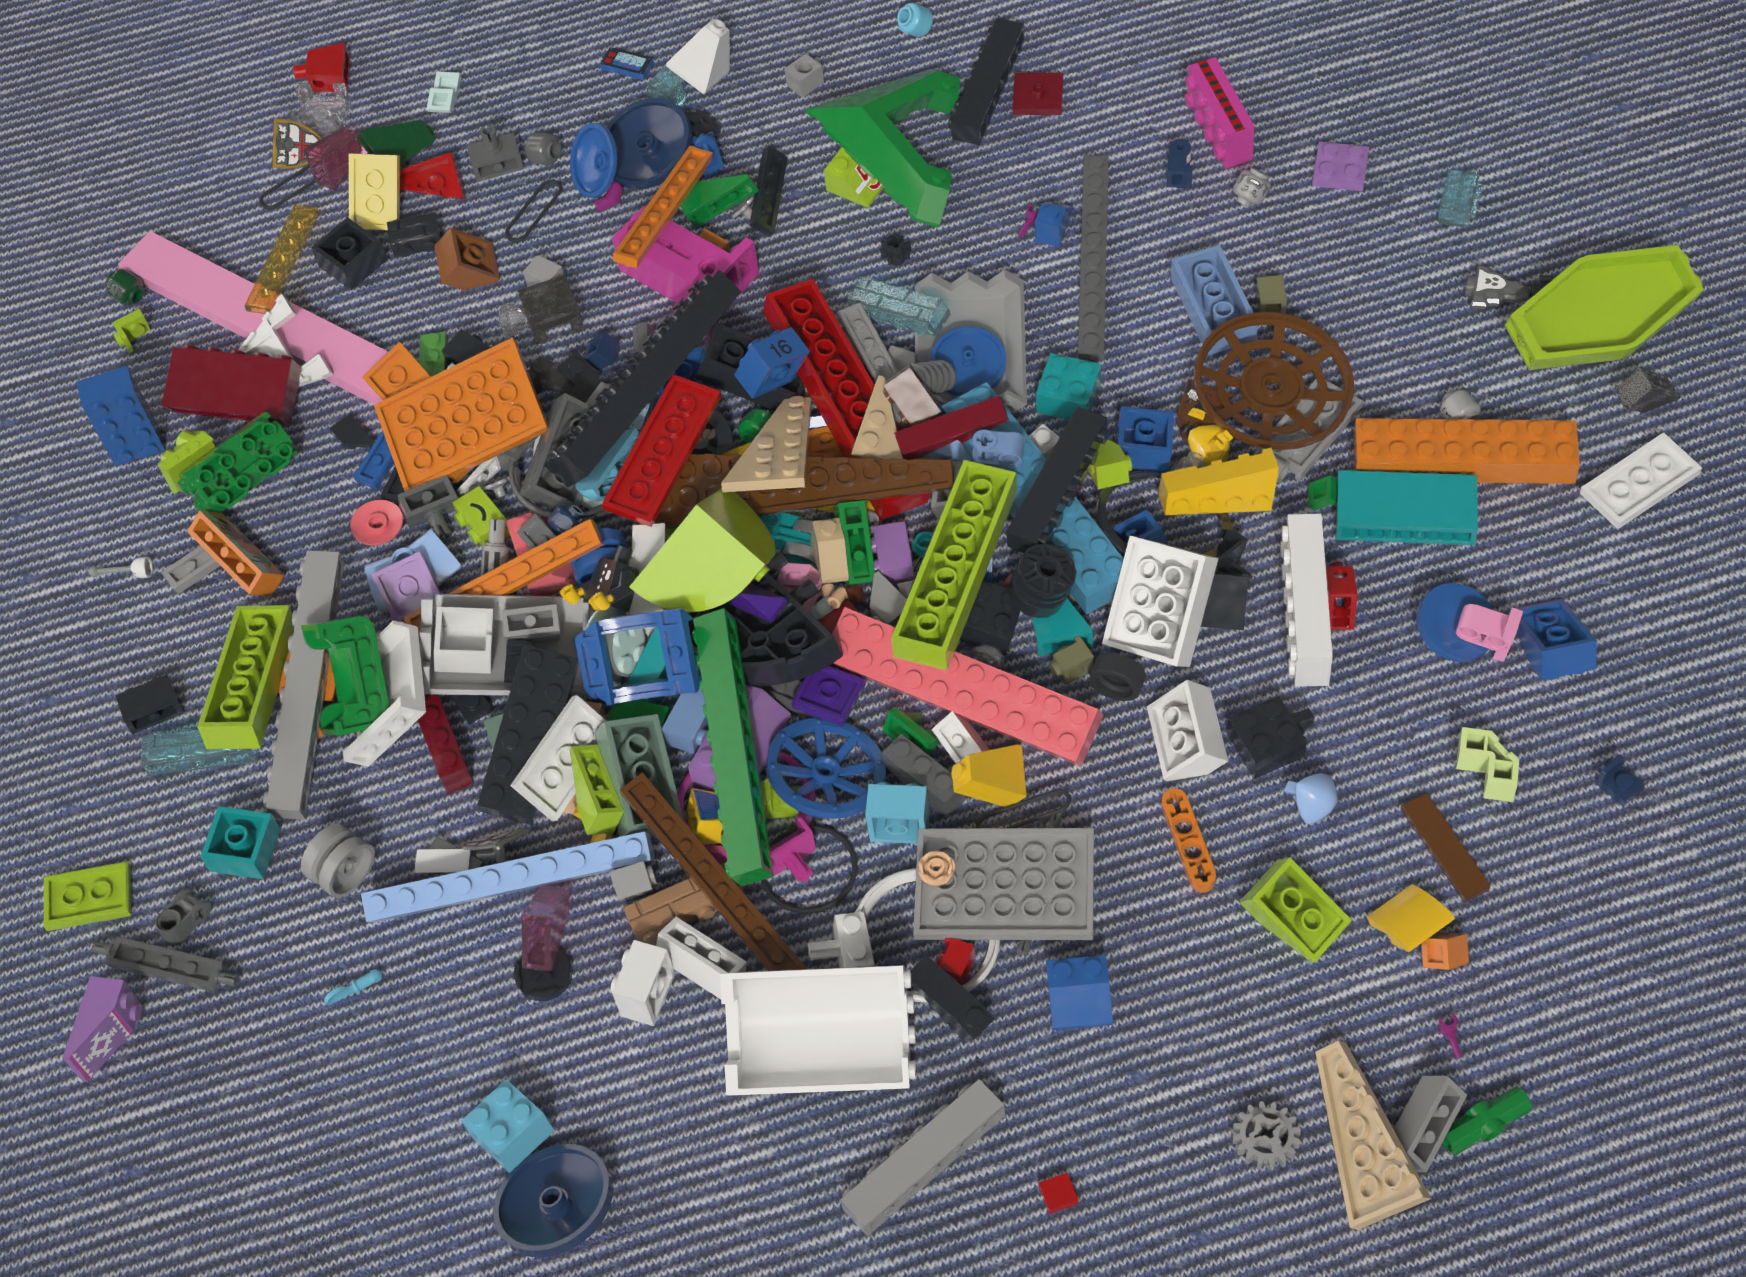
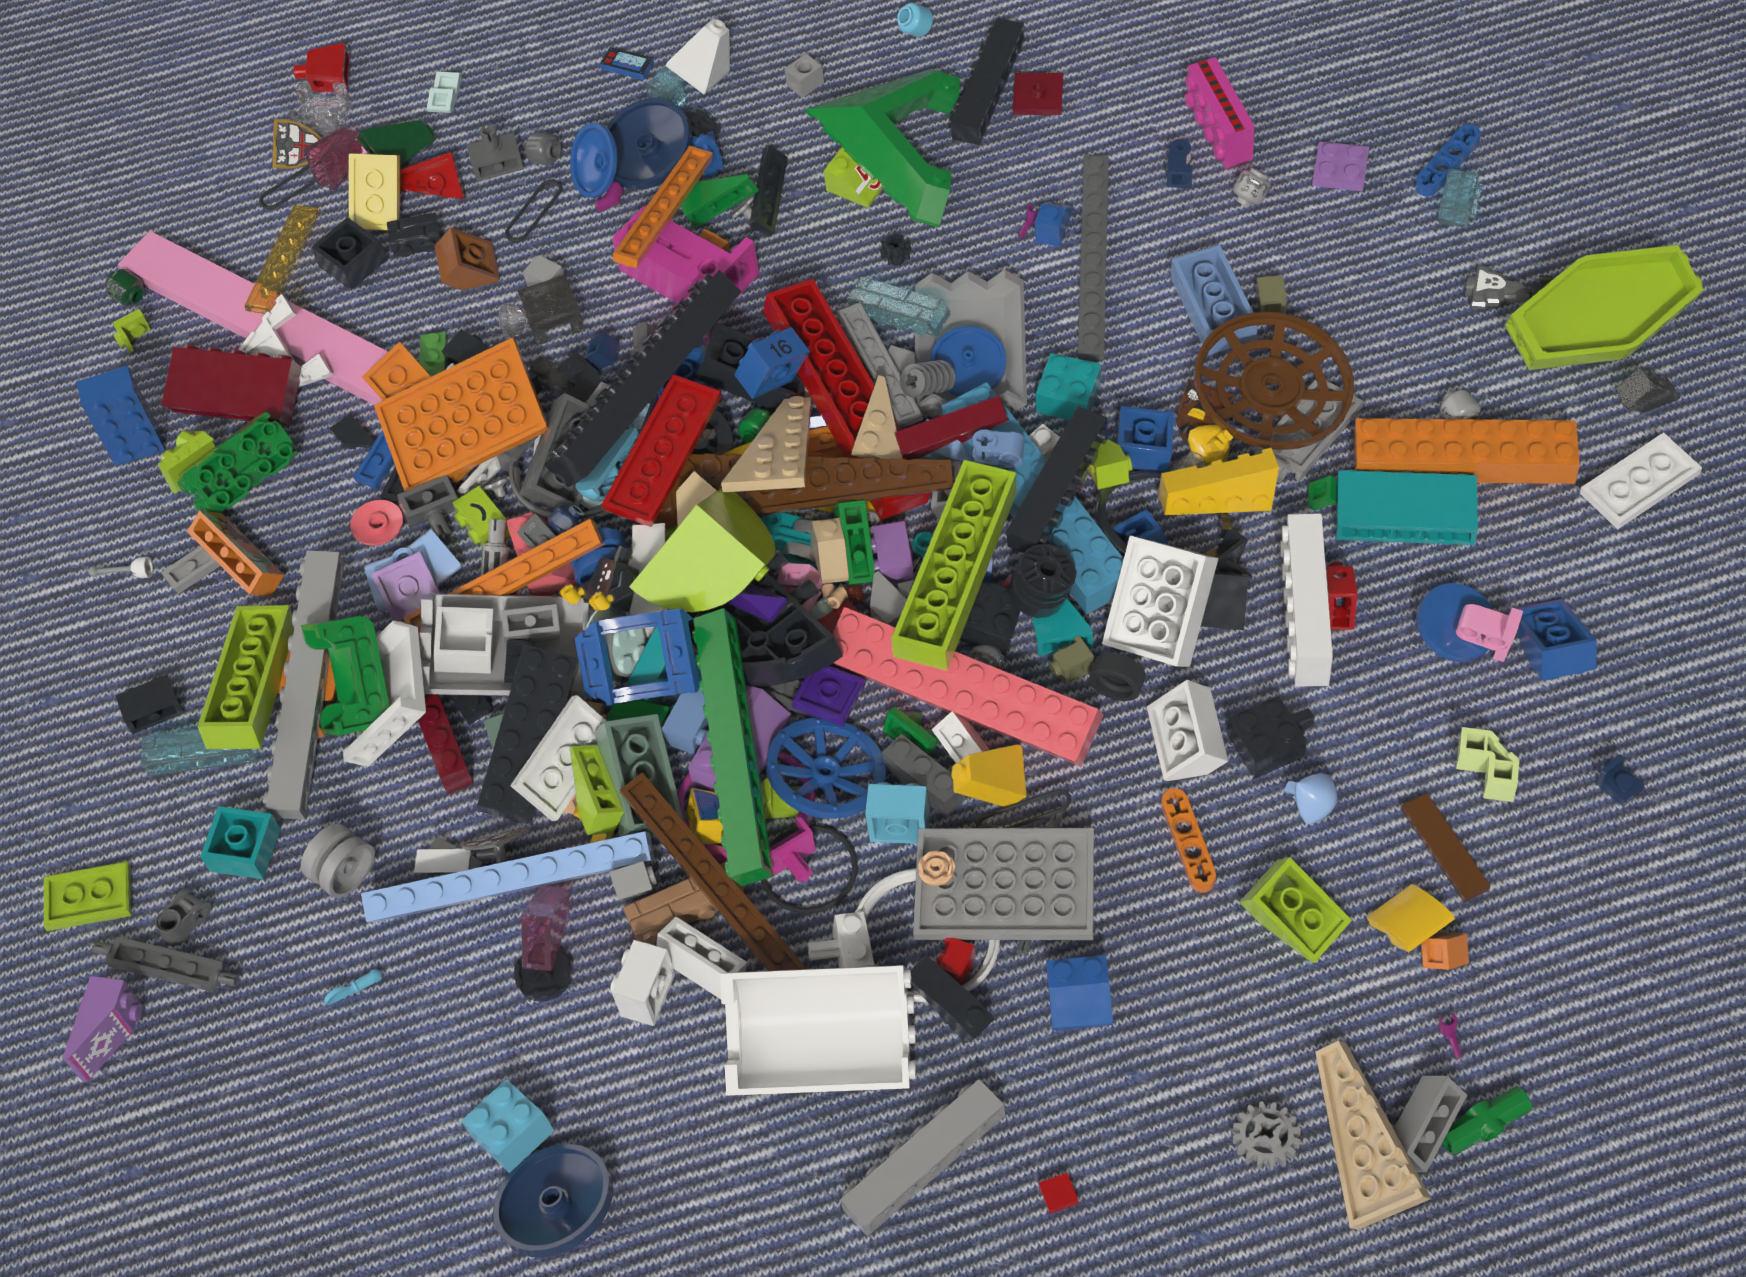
brick [883,363,941,426] -> none
none -> tan slope [676,472,717,527]
none -> blue beam [1415,124,1481,196]

